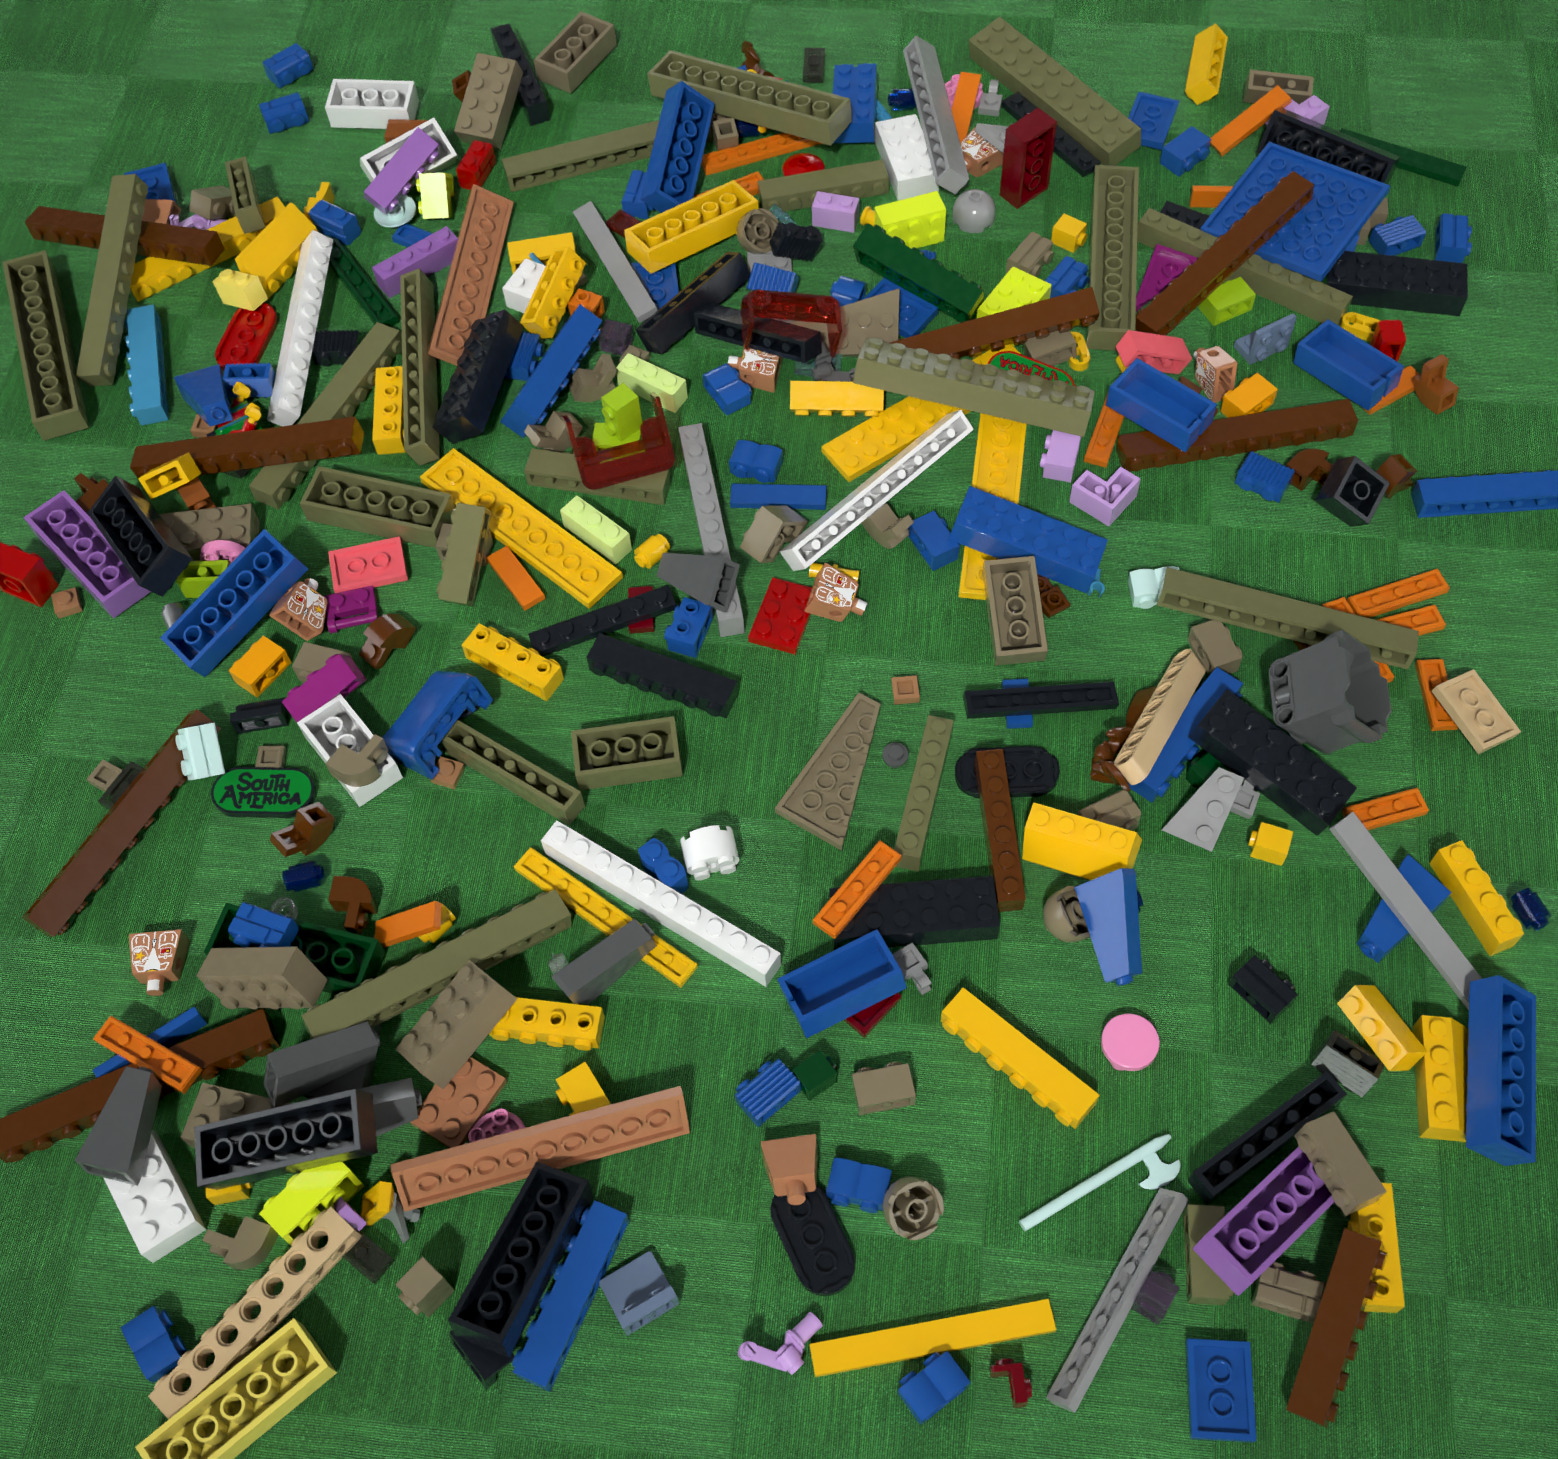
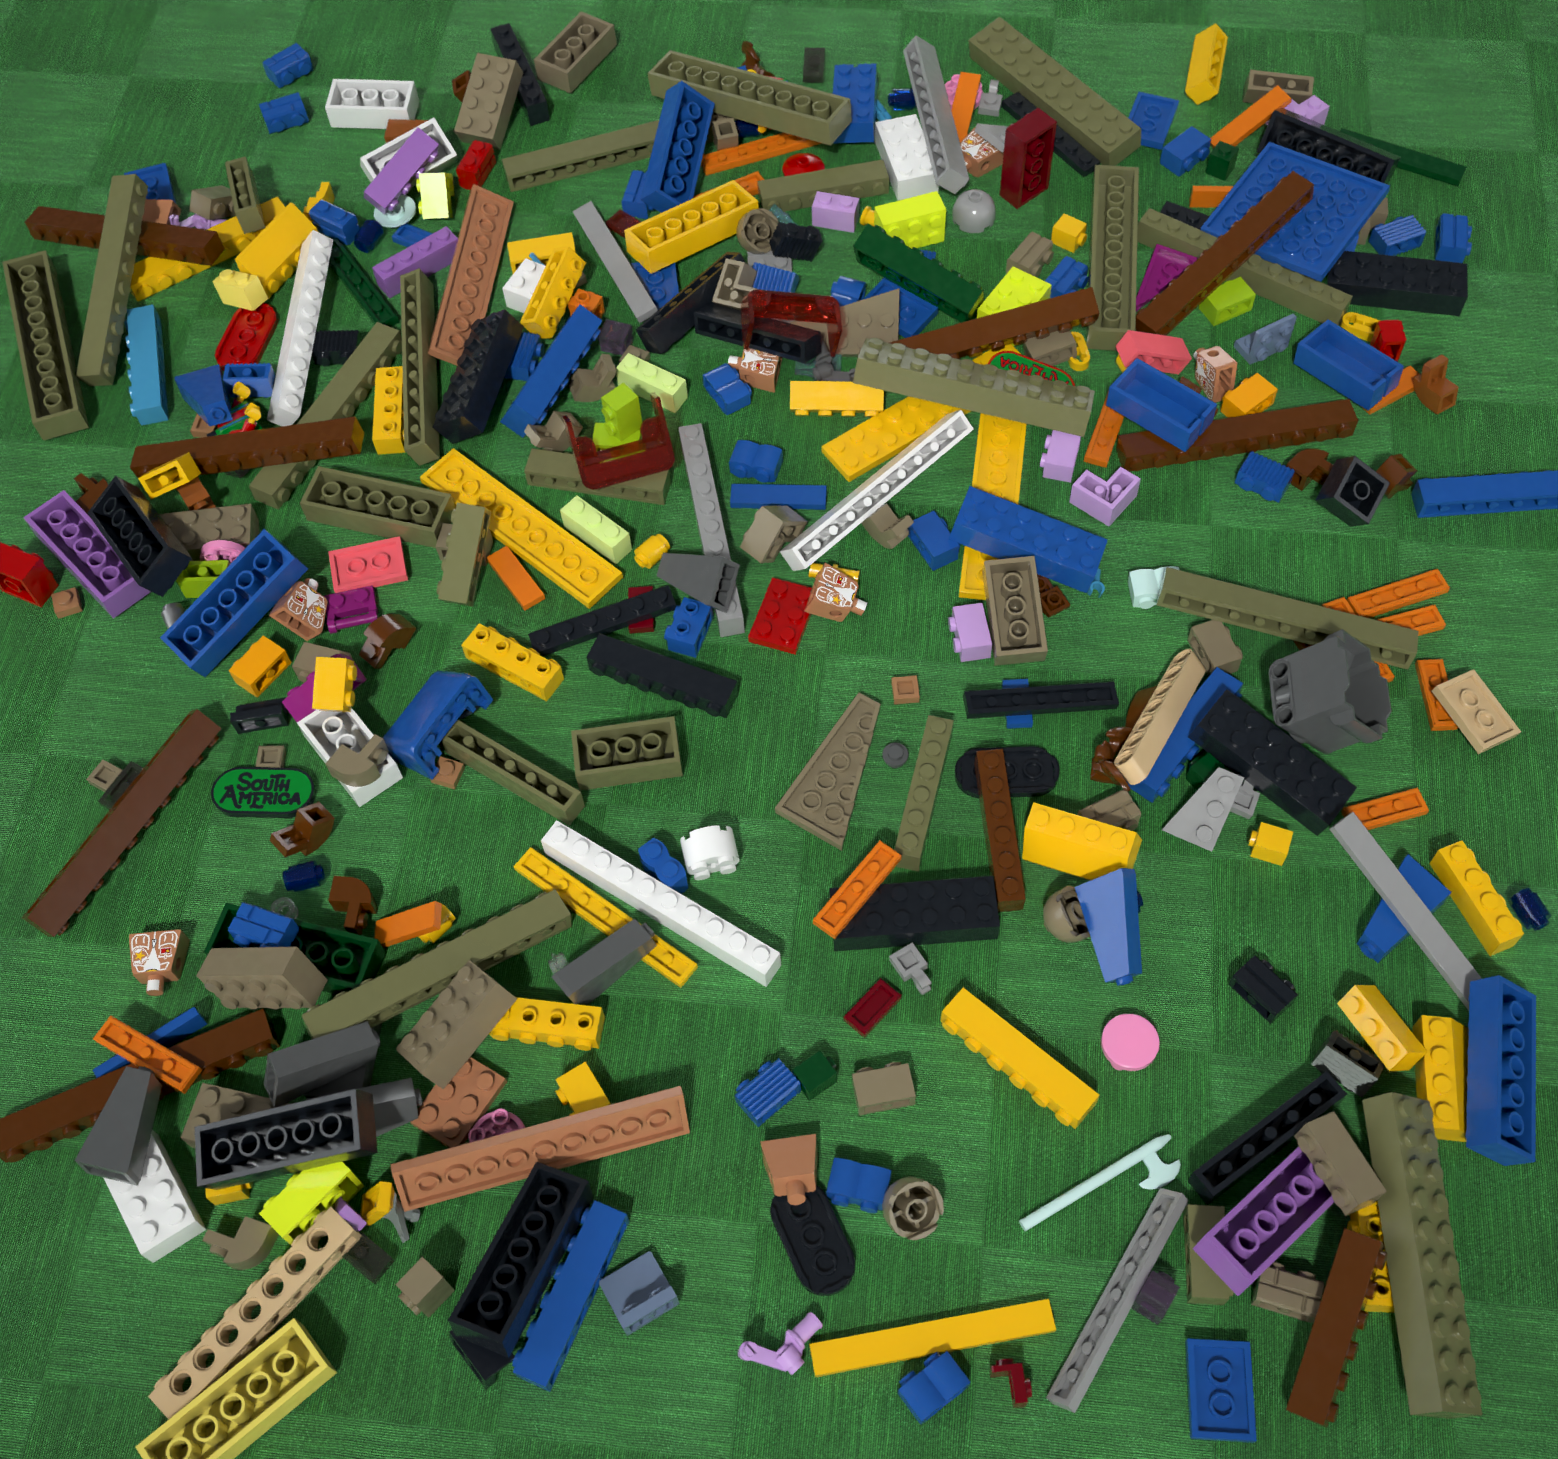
blue brick [121,1306,187,1383] -> none
light aqua brick [175,723,225,780] -> none
blue piece [777,929,907,1039] -> none
none -> yellow brick [312,657,357,712]
none -> clear blue brick [354,220,384,253]
none -> dark tan brick [712,258,769,316]
none -> lavender brick [948,603,992,662]
none -> dark green brick [1206,141,1239,181]
none -> olive brick [1362,1092,1482,1419]

